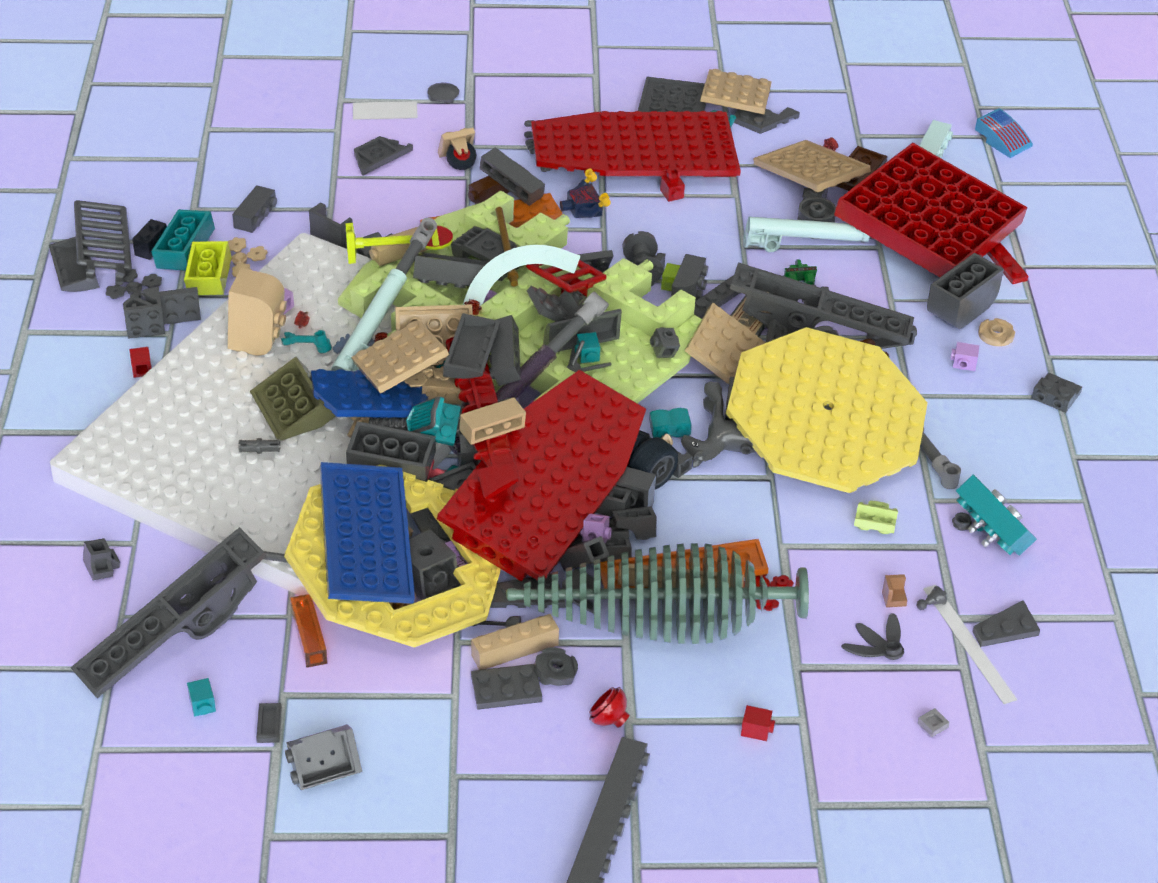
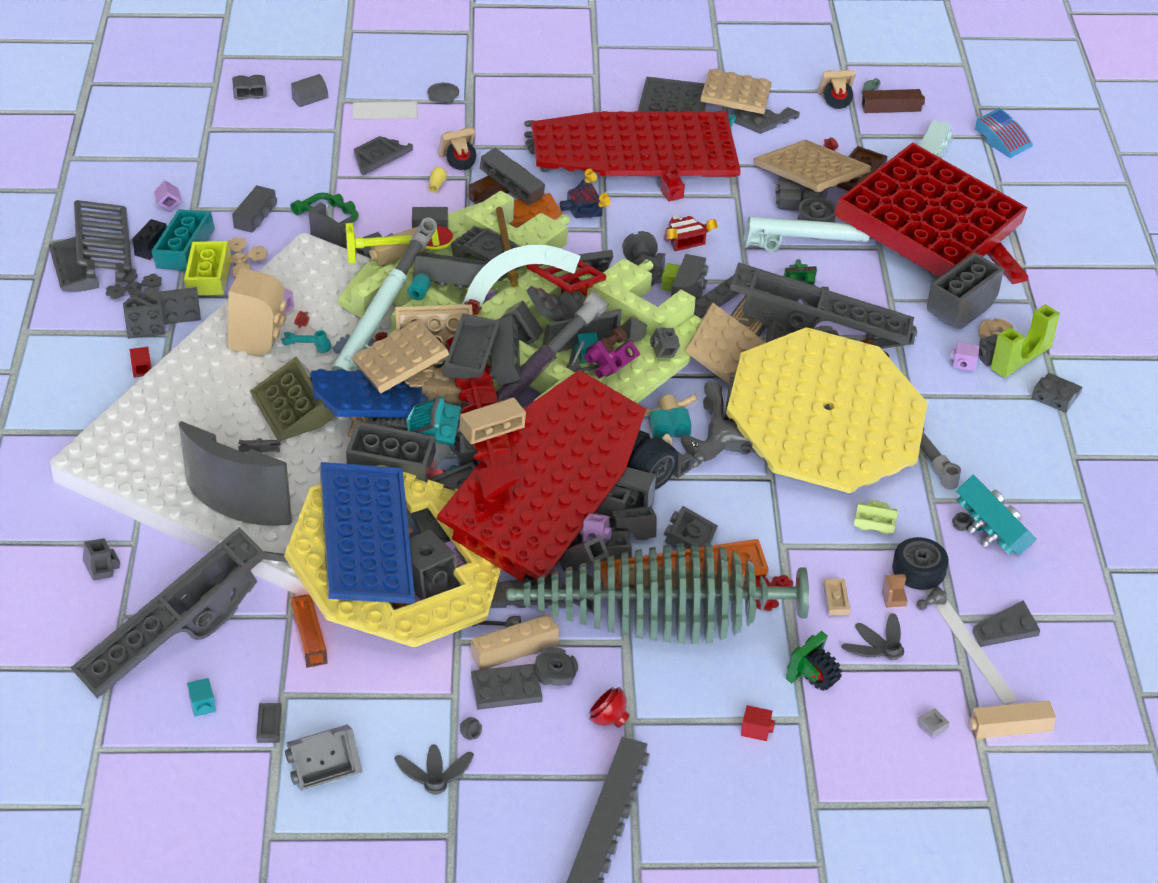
none -> lavender brick [154,180,181,212]
none -> dark grey slope [179,421,292,526]
none -> dark grey brick [232,75,267,100]
none -> green bar [290,192,359,224]
none -> dark grey brick [291,74,329,107]
none -> dark grey plant [394,745,474,795]
none -> teal brick [408,273,431,300]
none -> dark grey brick [411,207,448,228]
none -> light yellow cone [428,167,447,192]
none -> dark grey plate [460,717,482,740]
none -> dark grey brick [501,300,544,345]
none -> magenta hips [584,326,641,379]
none -> dark grey brick [621,316,647,343]
none -> tan piece [644,393,698,417]
none -> red torso [663,215,718,252]
none -> dark grey plate [663,506,718,549]
none -> dark grey brick [775,179,801,210]
none -> plate [785,630,842,691]
none -> plate [817,69,856,109]
none -> tan plate [823,578,850,615]
none -> reddish brown brick [861,89,925,113]
none -> sand green arm [862,78,881,95]
none -> black wheel [892,537,949,590]
none -> tan brick [968,700,1057,739]
none -> dark grey brick [978,334,998,367]
none -> lime arch [991,304,1060,378]

